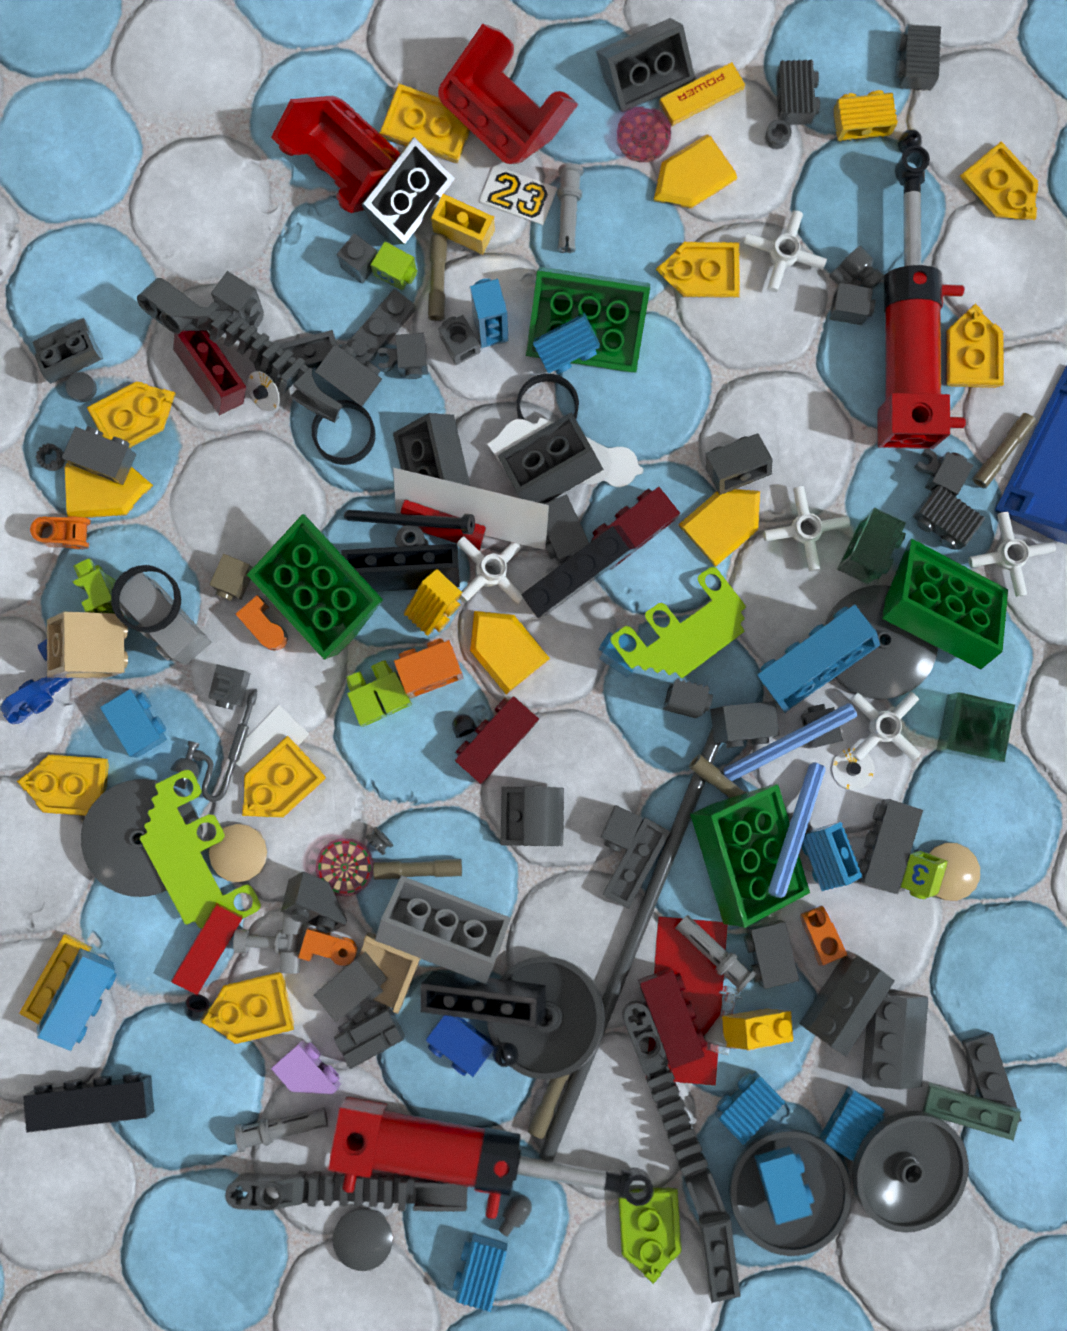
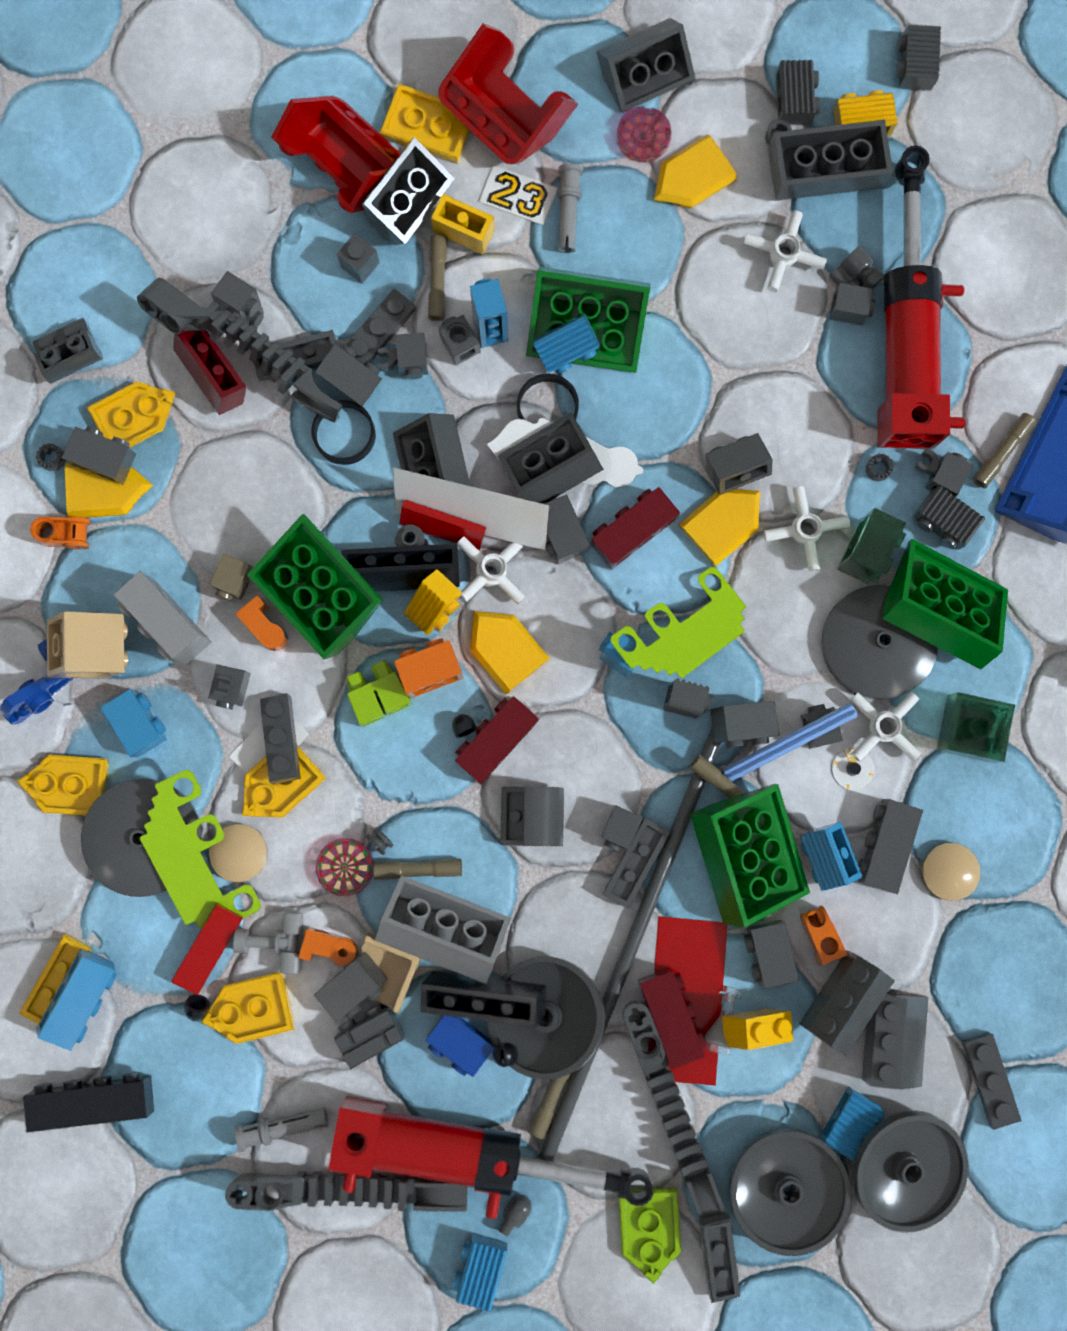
dark grey tile [66,372,97,403] -> none
lime hips [72,559,123,614] -> none
black tyre [111,565,181,633] -> none
dark grey piece [170,689,257,802] -> none
white piece [248,371,280,411] -> none
lavender slope [271,1040,341,1094] -> none
dark grey slope [281,871,347,933] -> none
dark grey dish [333,1209,393,1271] -> none
black bar [344,510,475,535] -> none
lime brick [371,241,417,291] -> none
black brick [521,525,636,618] -> none
yellow tile [656,242,740,298] -> none
yellow tile [659,62,745,126] -> none
light grey pin [675,915,756,993] -> none
dark azure brick [715,1072,785,1145] -> none
dark azure brick [754,1146,814,1225] -> none
dark azure brick [757,605,880,713] -> none
light blue axle [768,762,826,898] -> none
black hinge [898,129,922,153] -> none
lime brick [901,850,948,899] -> none
sand green tile [922,1082,1021,1141] -> none
yellow tile [946,303,1004,388] -> none
yellow tile [959,141,1038,220] -> none
white bar [968,512,1056,597] -> none
none -> dark grey plate [260,693,301,785]
none -> dark grey brick [768,120,893,201]
none -> dark grey bush [866,454,894,481]

